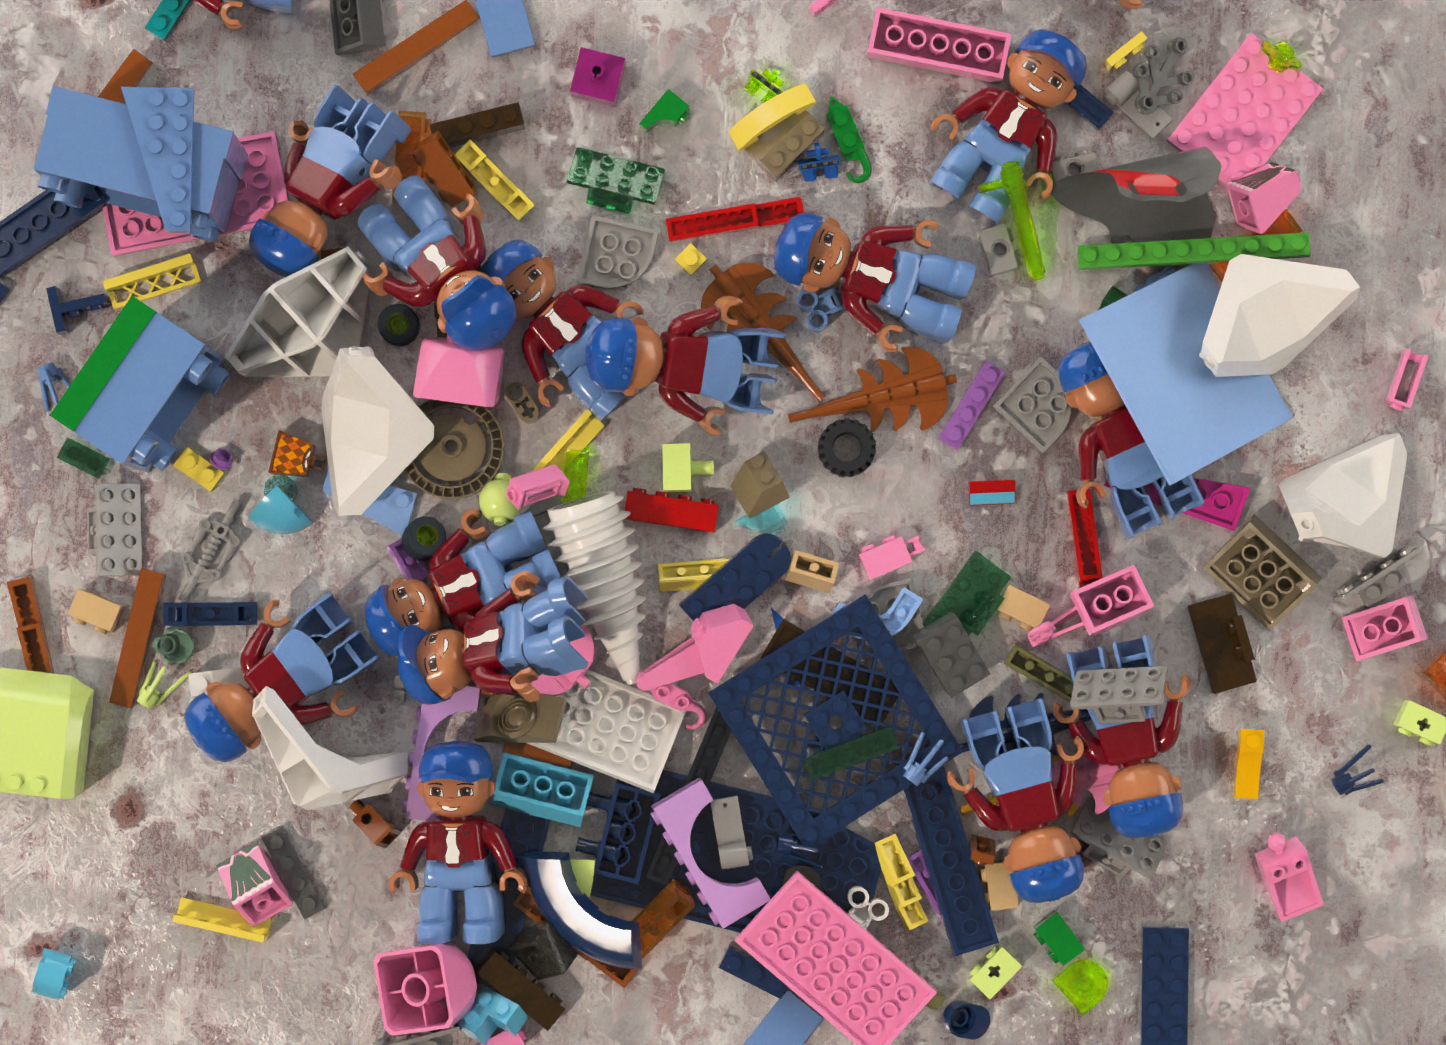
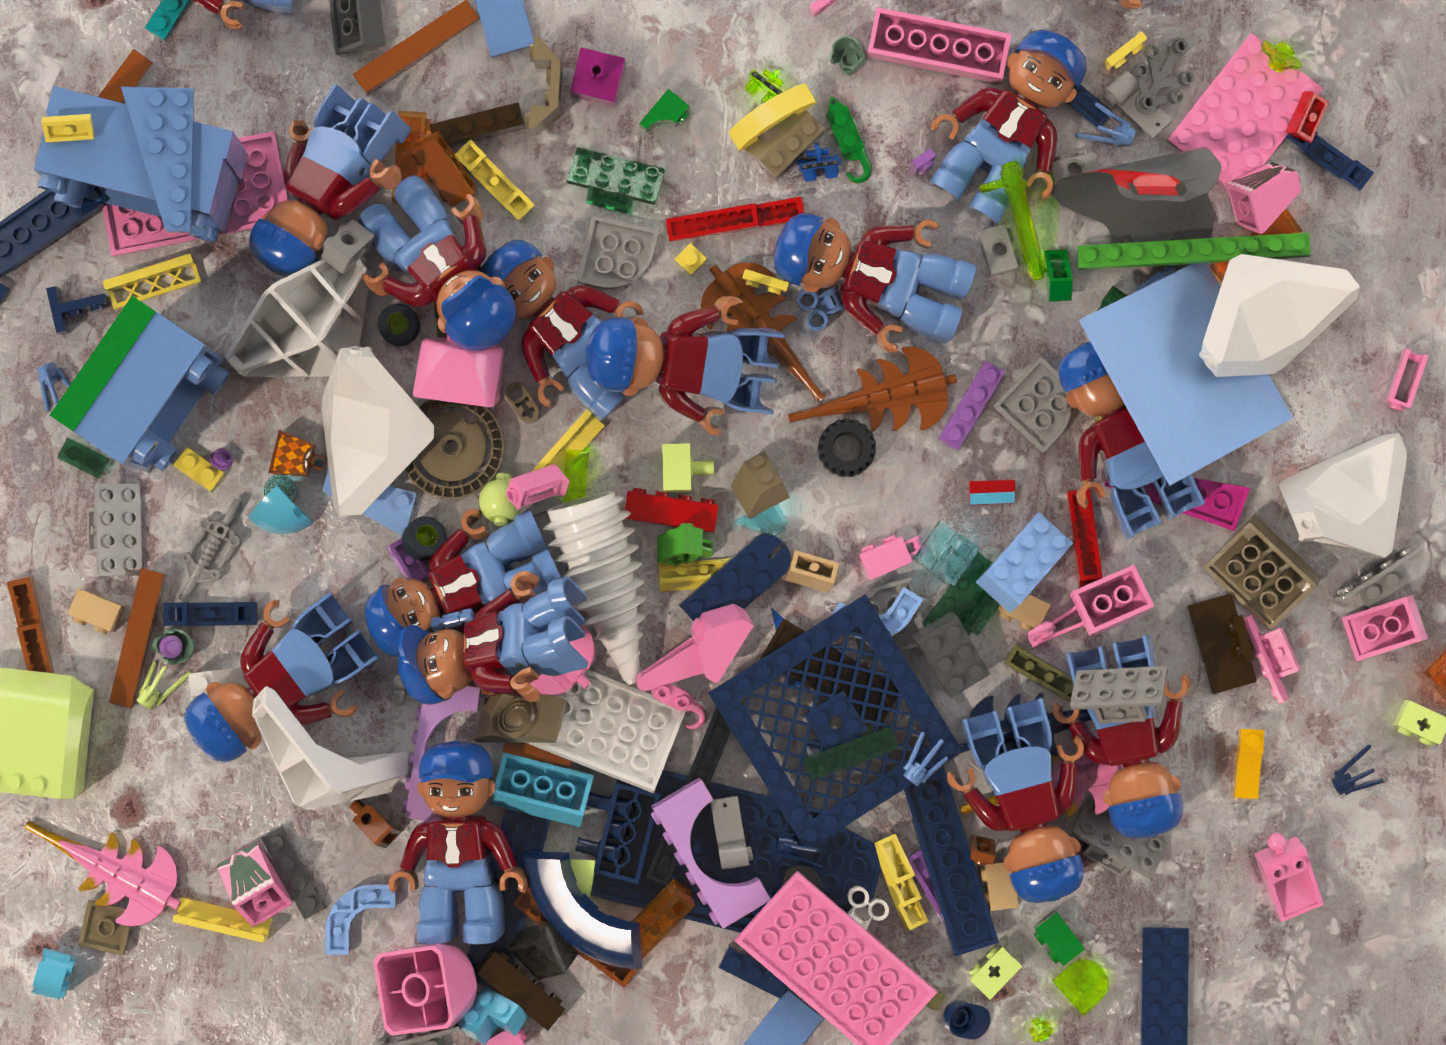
none -> bright pink animal [25,821,181,927]
none -> light yellow plate [42,114,95,143]
none -> dark tan plate [78,900,131,956]
none -> medium lavender plate [159,635,182,659]
none -> light grey brick [321,219,375,274]
none -> light blue plate [325,884,396,955]
none -> medium blue axle [430,608,475,631]
none -> dark tan slope [525,37,563,136]
none -> bright green brick [657,523,713,566]
none -> light yellow plate [742,269,789,295]
none -> sand green hair [830,36,868,76]
none -> medium lavender plate [909,148,936,176]
none -> clear light blue brick [913,521,980,586]
none -> light blue brick [976,512,1073,613]
none -> clear neon green tile [1028,1018,1053,1043]
none -> green arch [1044,249,1073,302]
none -> medium blue plant [1076,102,1135,146]
none -> bright pink bracket [1243,614,1301,704]
none -> dark blue slope [1285,132,1374,191]
none -> red slope [1286,91,1329,143]

